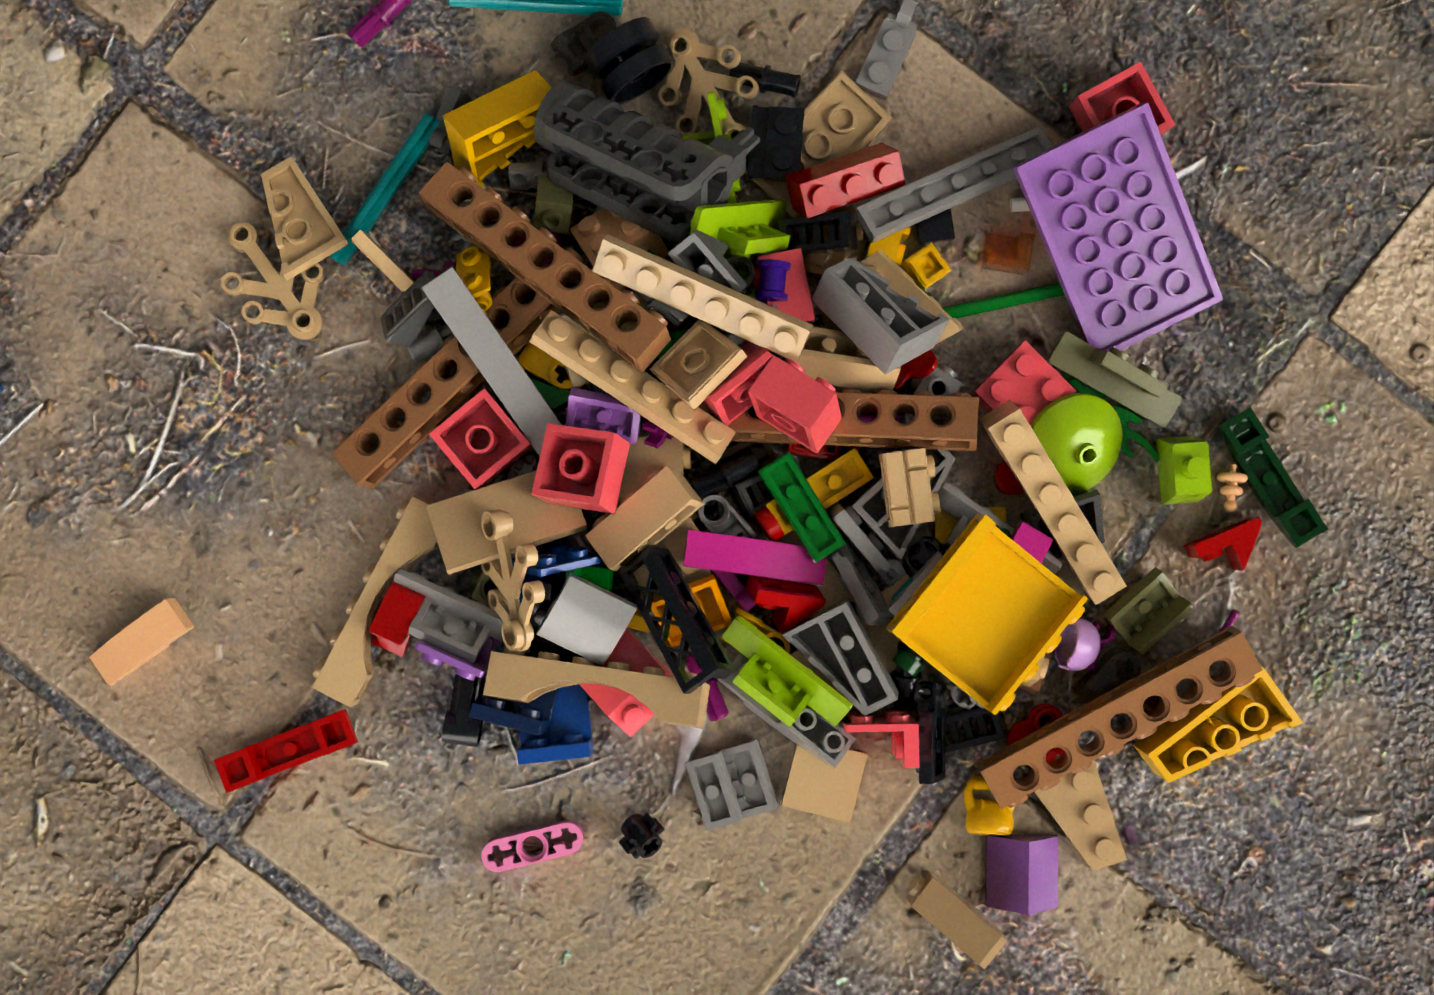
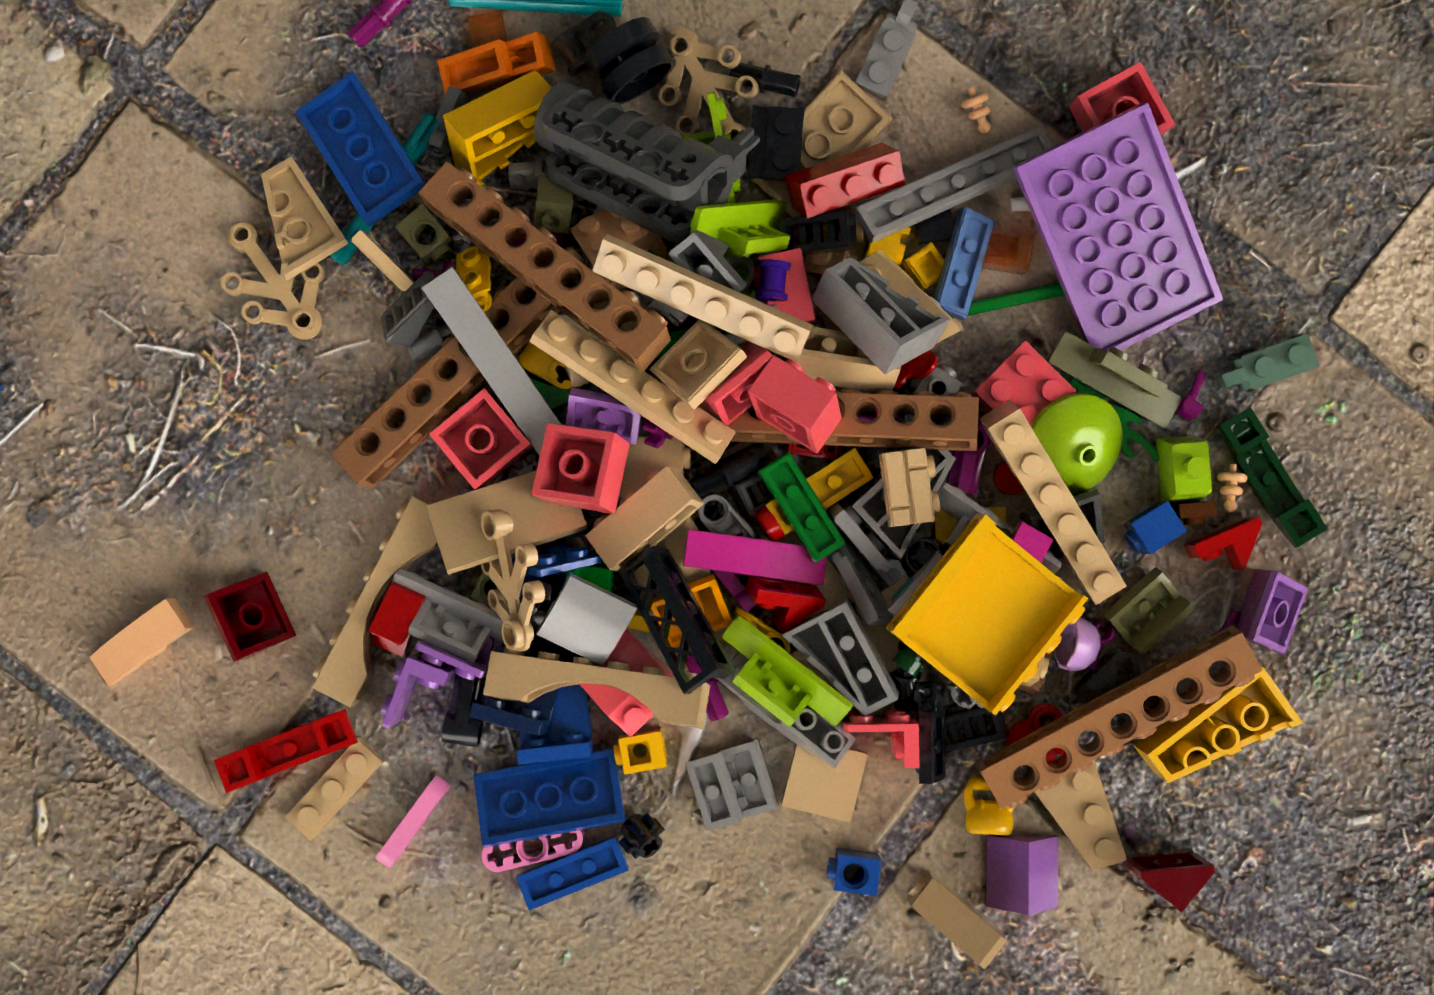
none -> dark red slope [204,572,297,662]
none -> tan plate [284,737,386,842]
none -> blue plate [295,71,426,226]
none -> bright pink beam [375,774,451,869]
none -> medium lavender bracket [380,652,456,728]
none -> olive brick [395,204,455,265]
none -> orange slope [437,31,556,94]
none -> clear orange tile [467,10,508,48]
none -> blue plate [473,749,626,848]
none -> blue plate [516,835,629,910]
none -> yellow brick [613,727,668,775]
none -> blue brick [826,848,882,896]
none -> medium blue tile [933,207,995,320]
none -> magenta piece [946,423,990,494]
none -> light nougat hair [961,87,991,134]
none -> blue brick [1123,501,1187,554]
none -> dark red slope [1123,851,1215,913]
none -> reddish brown plate [1171,502,1216,525]
none -> magenta hand [1177,370,1206,421]
none -> sand green hinge [1216,333,1320,392]
none -> medium lavender slope [1234,569,1308,655]

